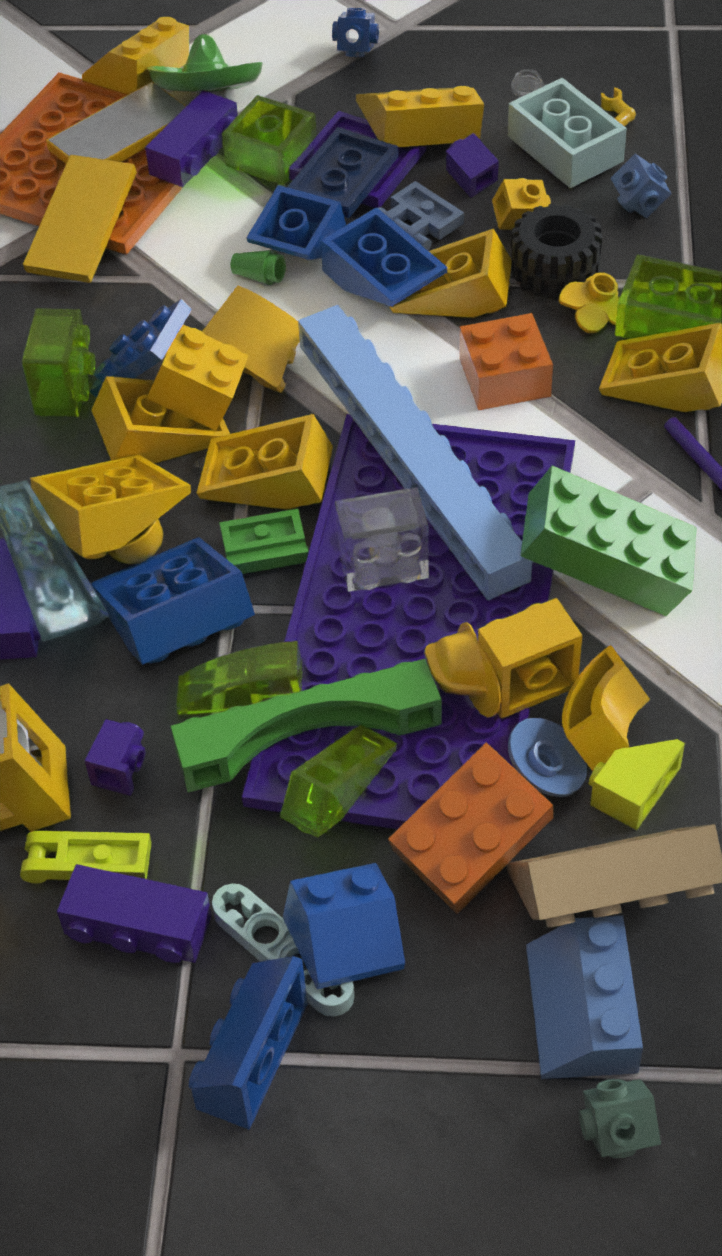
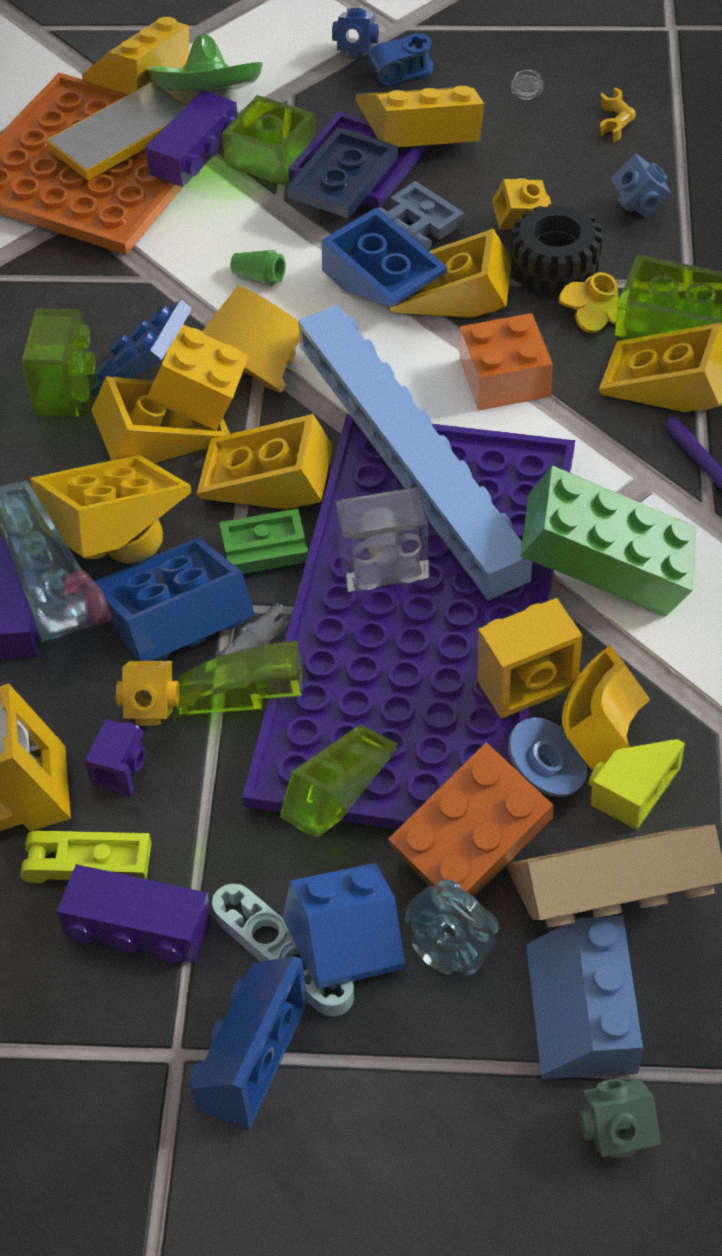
yellow tile [23,155,137,283] -> none
bright green arch [171,659,442,793] -> none
blue slope [246,185,346,260] -> none
yellow piece [424,622,501,718] -> none
dark purple brick [446,133,499,198] -> none
light aqua brick [508,78,627,188] -> none
none -> clear pink arm [61,569,112,626]
none -> yellow brick [116,661,180,726]
none -> clear pin [216,603,291,675]
none -> blue piece [369,33,433,86]
none -> clear light blue plate [405,879,499,976]

